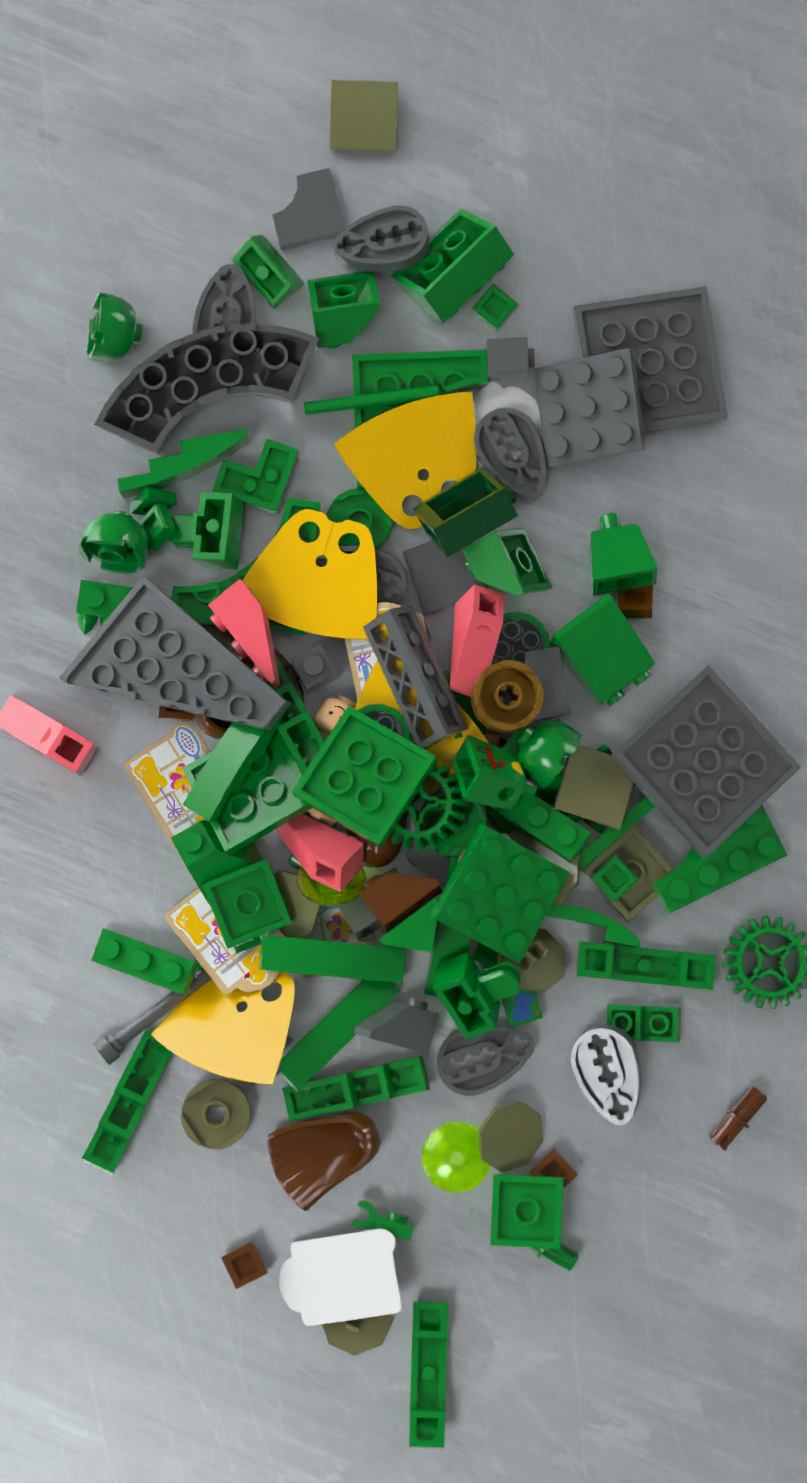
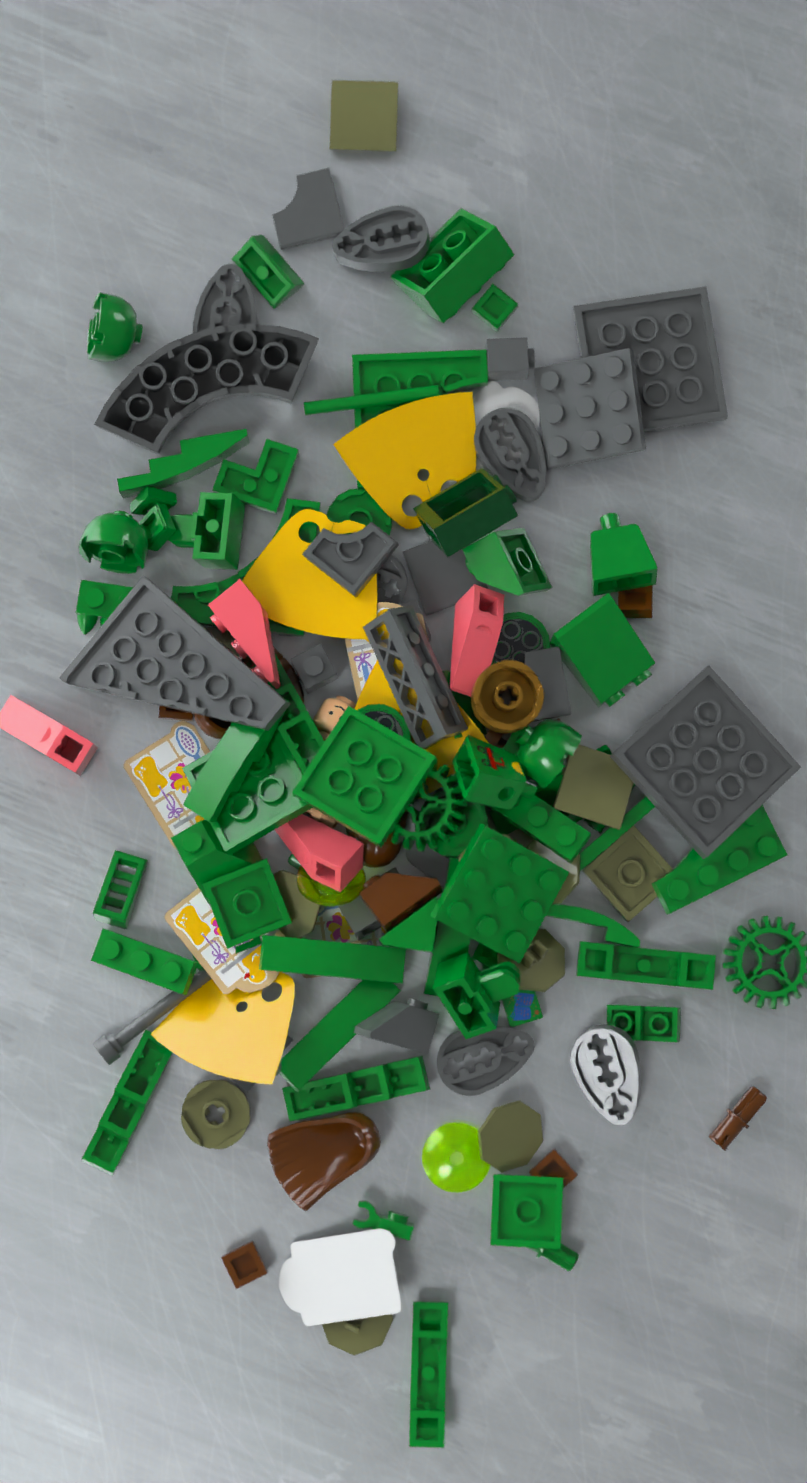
green slope [307,271,380,348] -> none
green tile [590,854,639,903] -> none
none -> green slope [93,850,148,929]
none -> dark grey tile [302,522,399,598]

